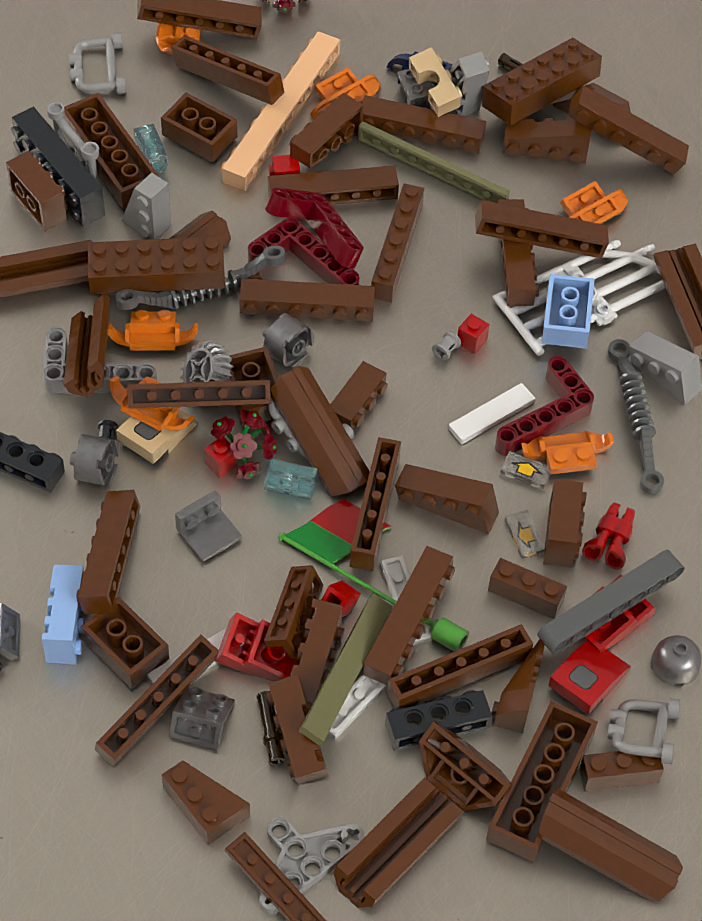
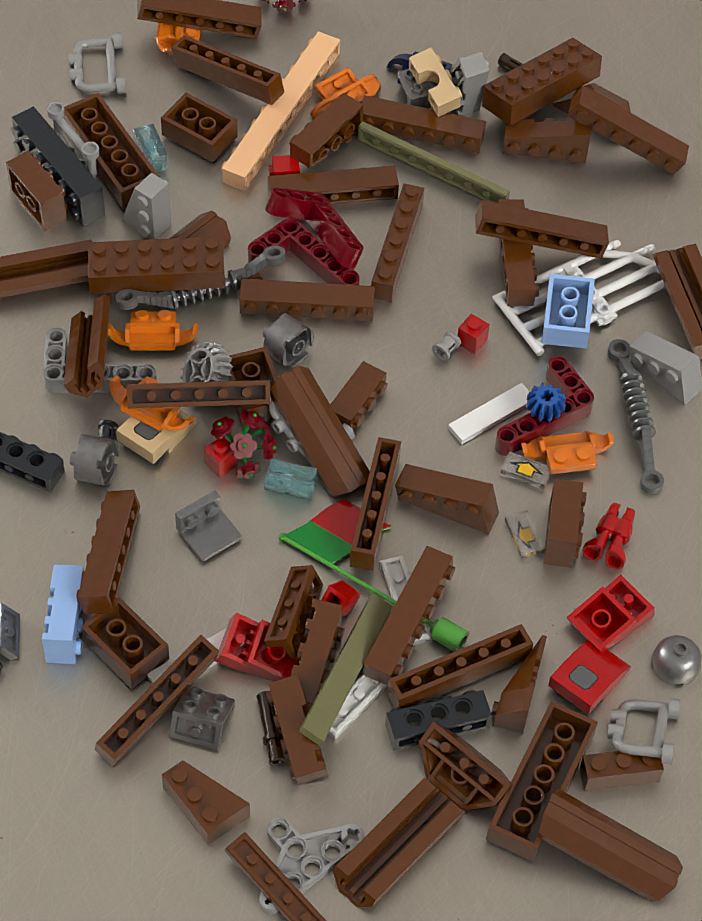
reddish brown brick [488,558,567,619] -> none
dark grey beam [537,549,685,655] -> none
orange plate [560,181,629,224] -> none
none -> blue gear [526,382,566,423]

